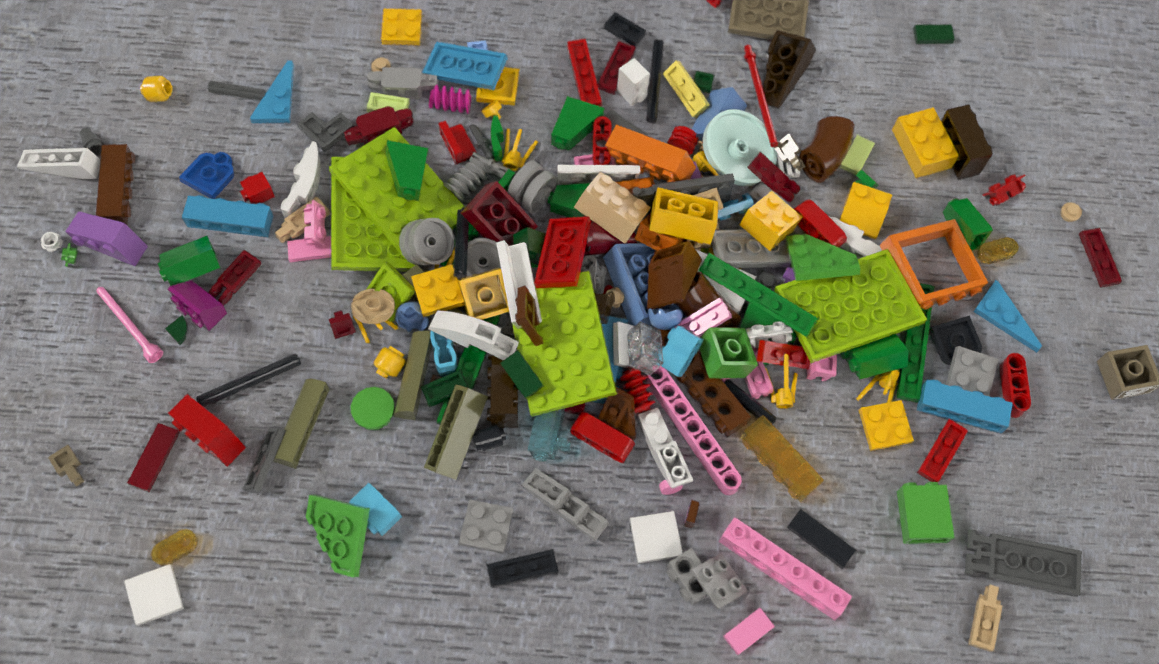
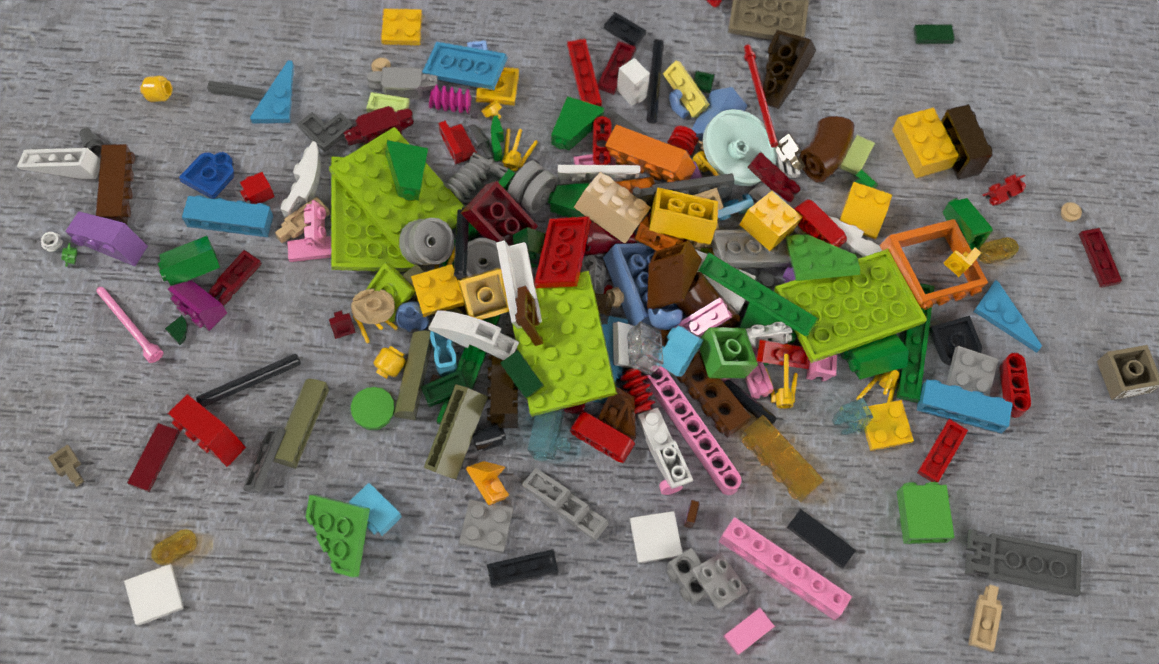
none -> light orange slope [466,461,509,505]
none -> medium blue arm [669,89,689,119]
none -> clear light blue hinge [832,398,873,435]
none -> yellow bracket [943,248,981,277]

